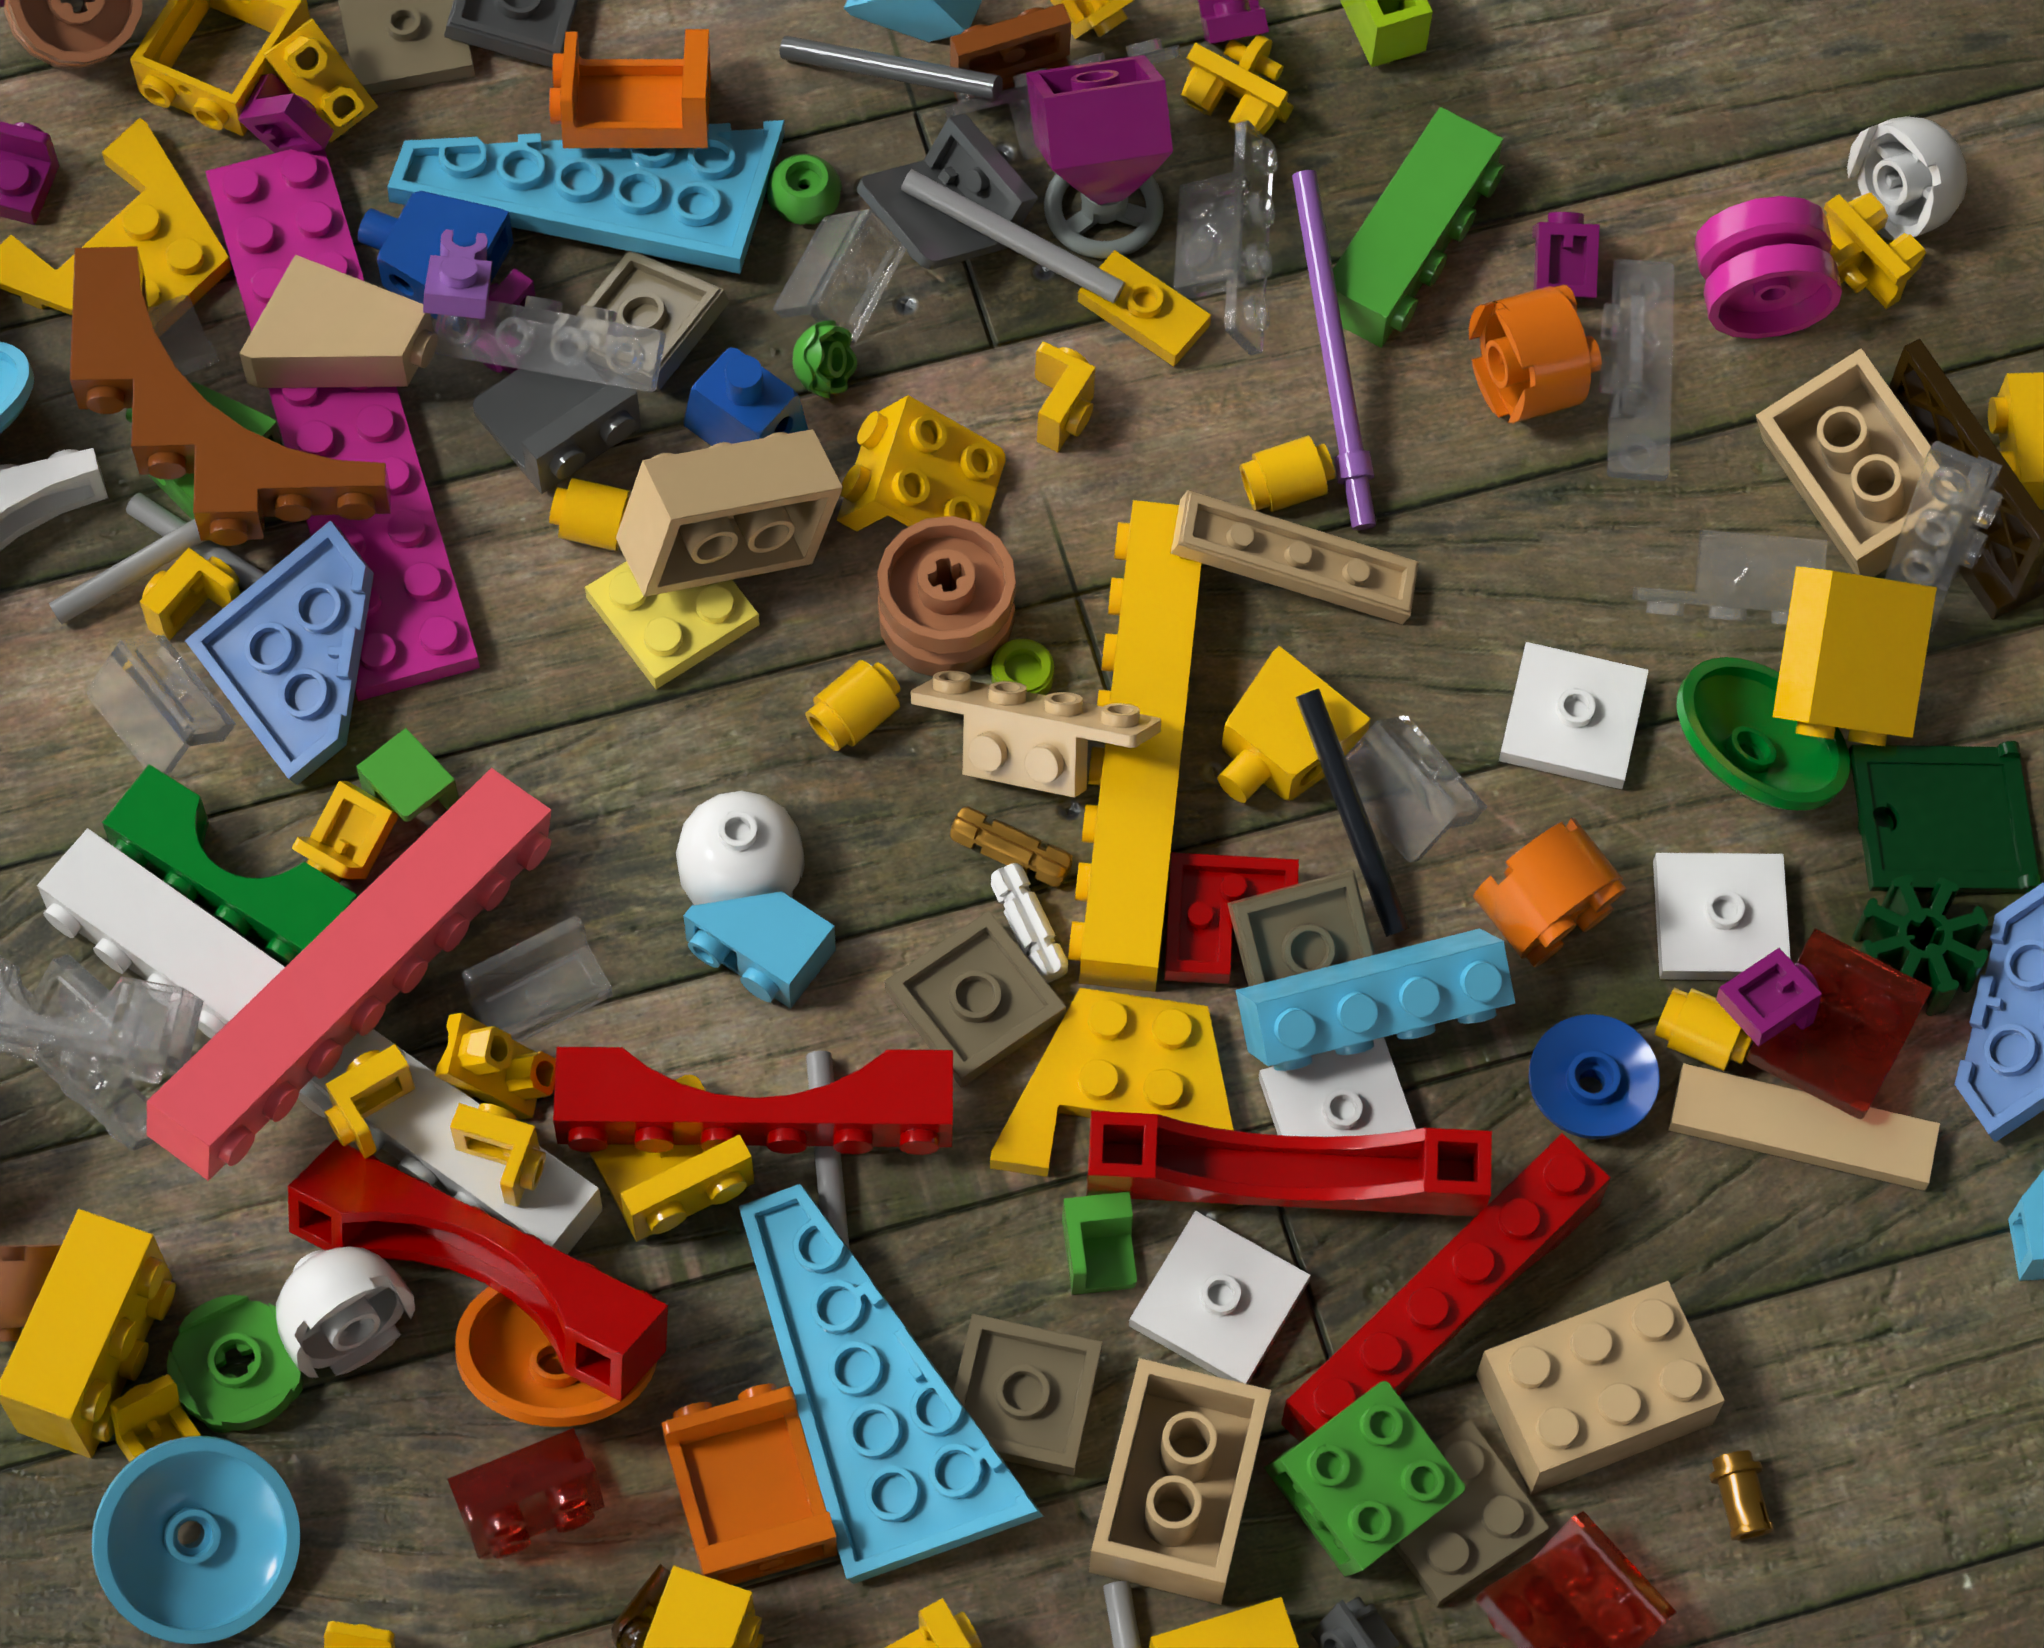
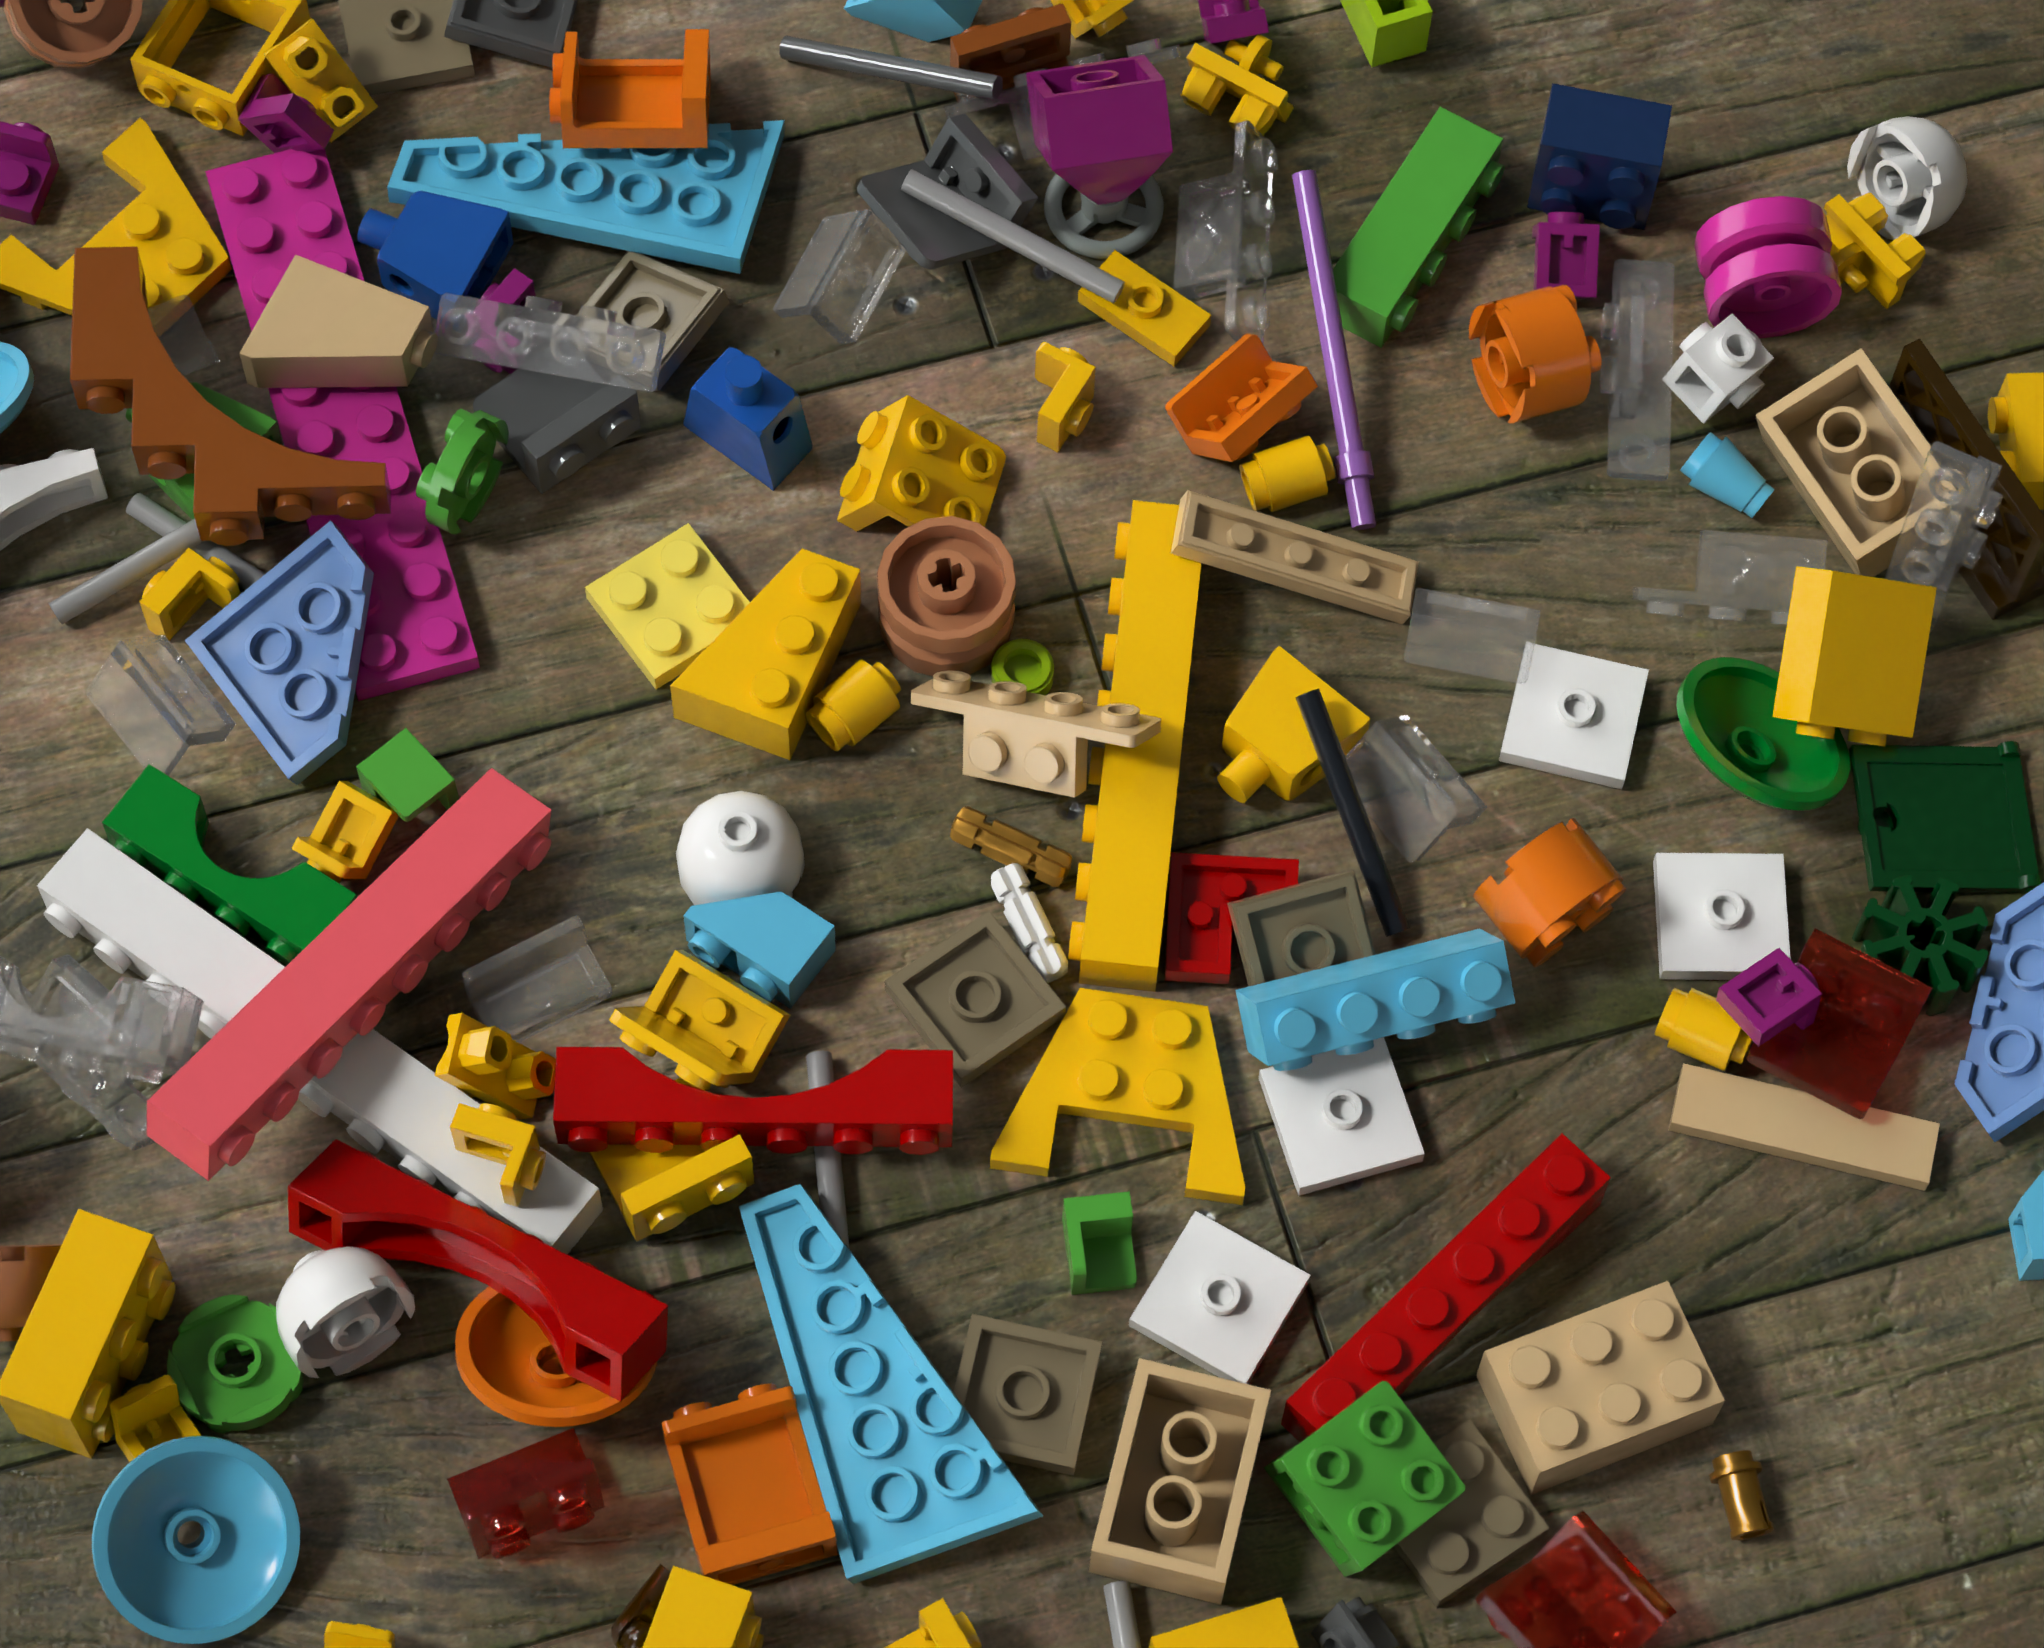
yellow bracket [324,1044,415,1159] -> none
medium lavender plate [423,229,492,319] -> none
yellow brick [549,478,630,551] -> none
tan brick [616,429,843,597] -> none
bright green plate [767,154,842,224] -> none
bright green plate [793,320,857,398] -> none
red arch [1086,1111,1492,1217] -> none
blue dish [1528,1014,1660,1139] -> none
none -> bright green plate [416,409,509,534]
none -> yellow bracket [609,950,791,1090]
none -> yellow wedge [670,548,861,760]
none -> orange bracket [1165,333,1318,462]
none -> clear panel [1404,588,1541,684]
none -> dark blue brick [1527,83,1672,230]
none -> white brick [1662,313,1774,424]
none -> medium azure cone [1680,432,1775,518]

